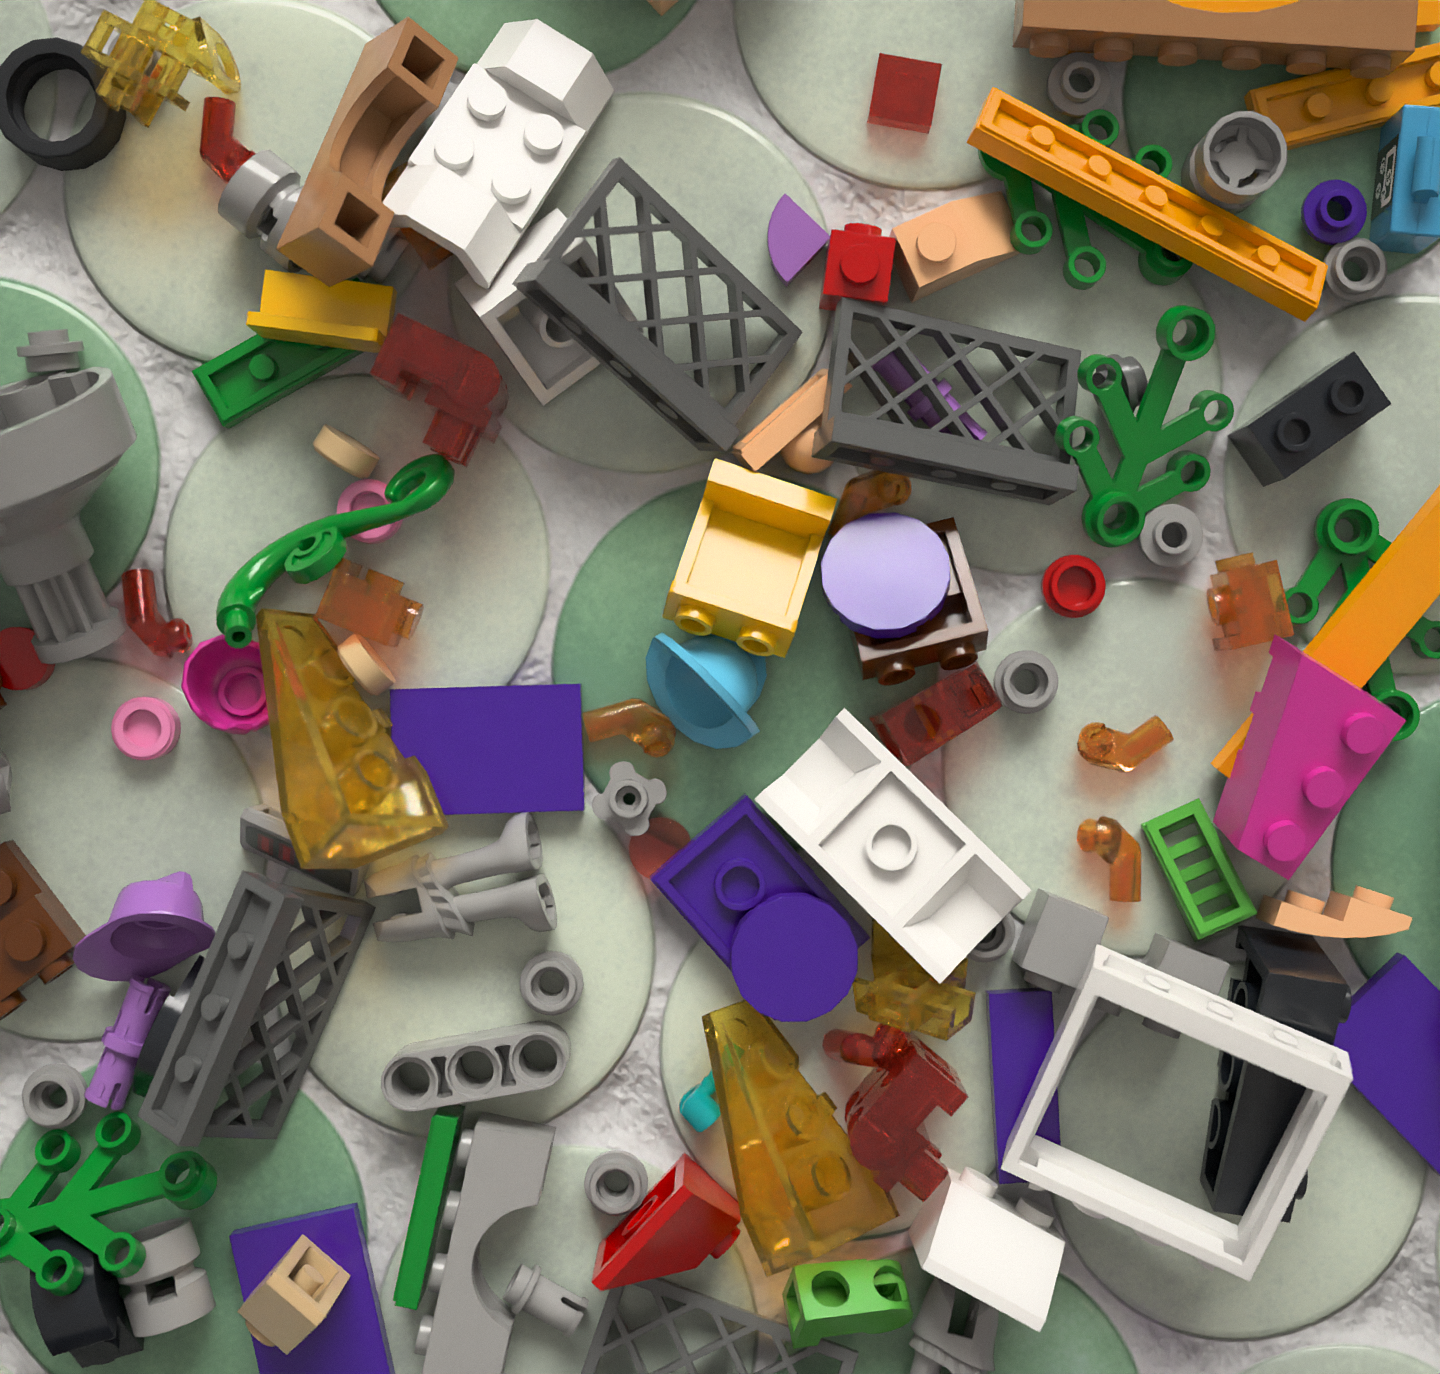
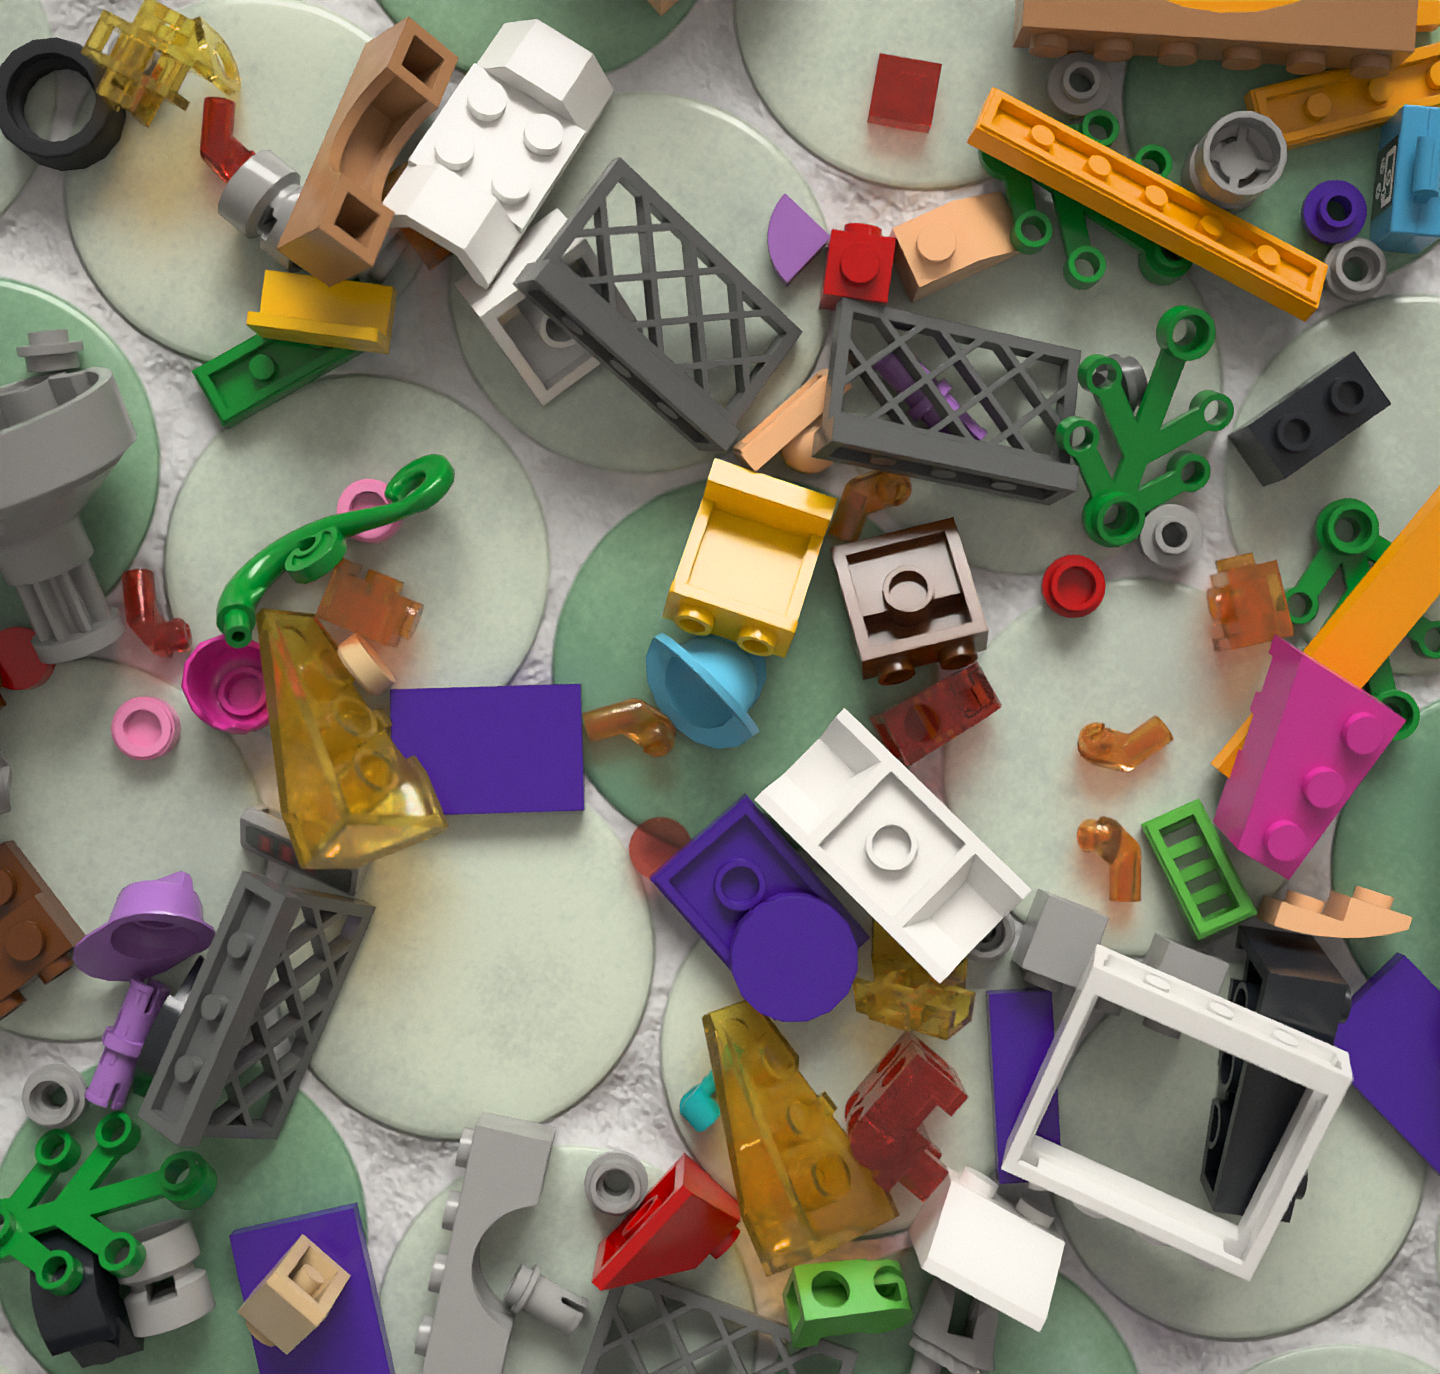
tan tile [313,424,380,479] -> none
light grey piece [364,812,557,943] -> none
clear red hips [370,313,509,468] -> none
light grey beam [381,1021,571,1111] -> none
green tile [393,1104,466,1310] -> none
light grey plate [520,951,584,1016] -> none
light grey plate [592,761,667,836] -> none
tile [821,512,950,638] -> none
clear red arm [823,1022,908,1069] -> none
light grey plate [994,650,1058,714] -> none

